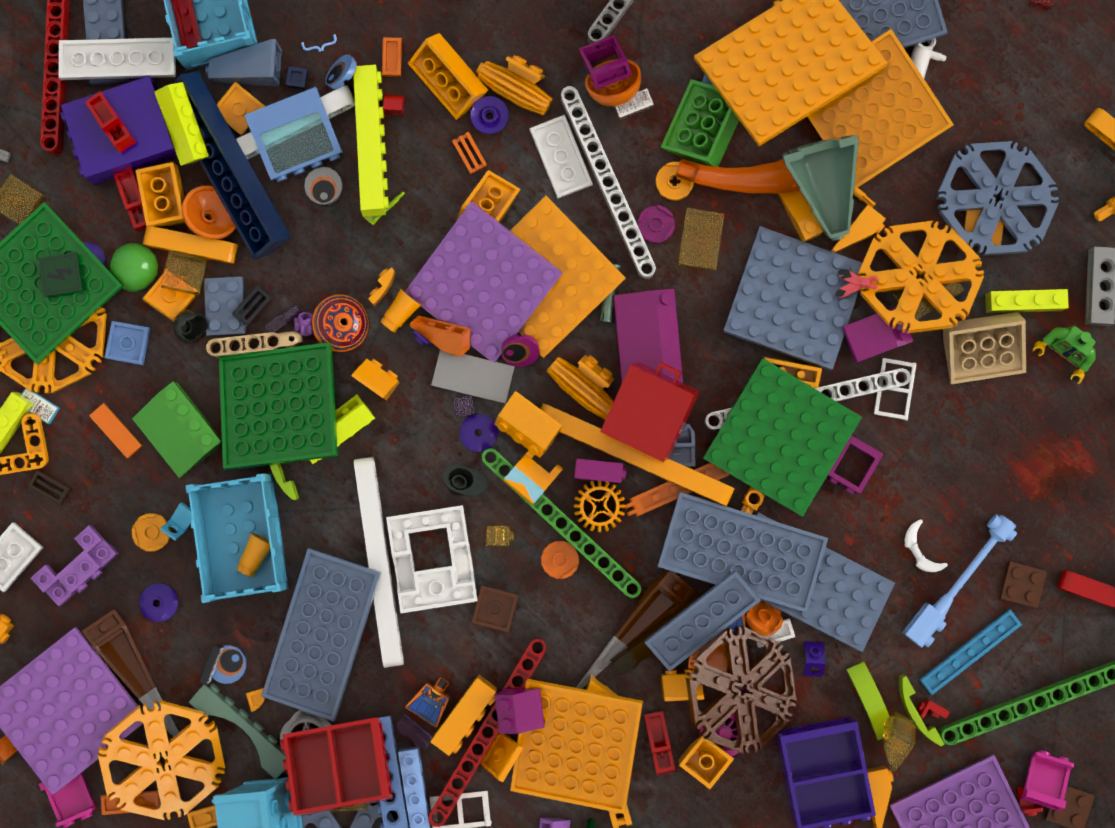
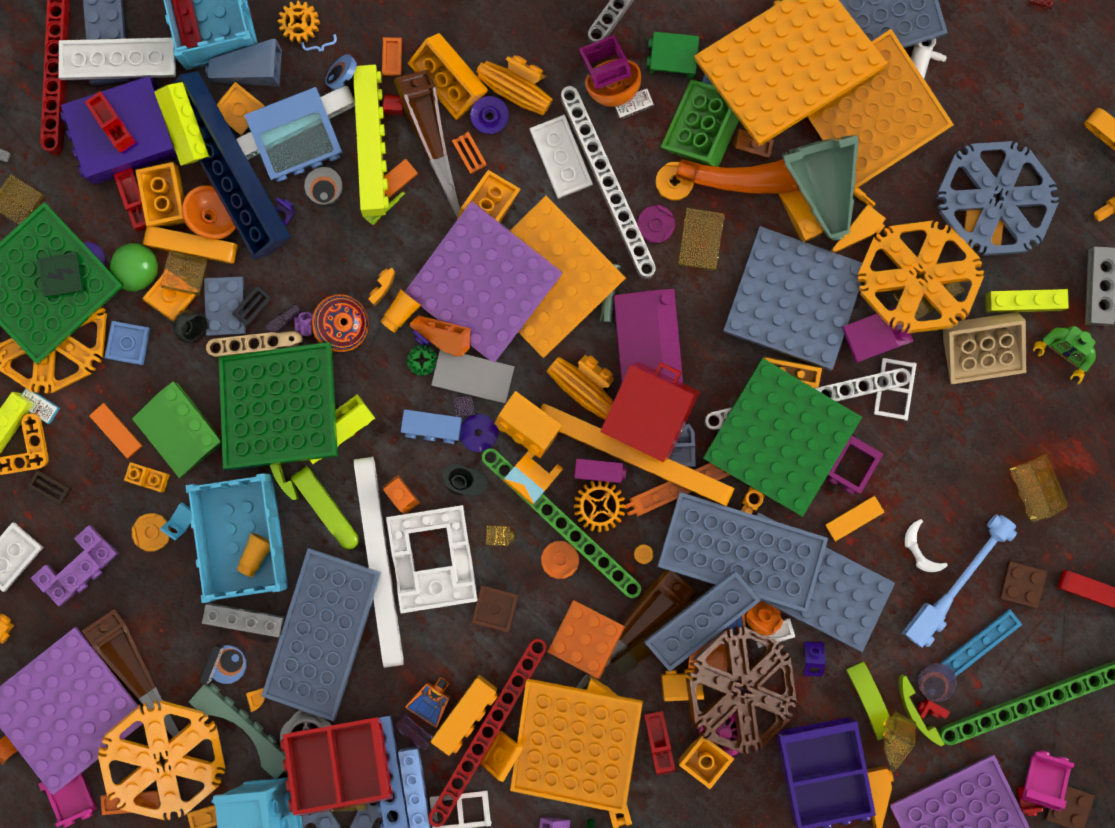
dark purple dish [139,583,178,622] -> none
dark blue plate [286,66,308,89] -> none
light orange slope [351,359,400,401] -> none
magenta slope [495,688,545,734] -> none
magenta tile [501,334,540,367] -> none
coral piece [835,269,879,298] -> none
none -> light orange slope [124,462,170,493]
none -> light grey brick [202,603,286,637]
none -> dark purple bracket [275,197,296,226]
none -> light orange gear [278,1,320,43]
none -> lime piece [291,466,359,550]
none -> orange torso [383,475,420,514]
none -> orange tile [384,159,418,198]
none -> reddish brown plate [394,69,460,217]
none -> medium blue brick [401,410,462,444]
none -> green gear [407,345,437,376]
none -> orange plate [548,600,625,679]
none -> light orange tile [634,544,653,564]
none -> green panel [646,32,699,78]
none -> dark orange plate [733,129,774,159]
none -> light orange tile [825,496,884,542]
none -> clear purple tile [917,663,957,702]
none -> clear yellow slope [1010,453,1068,522]

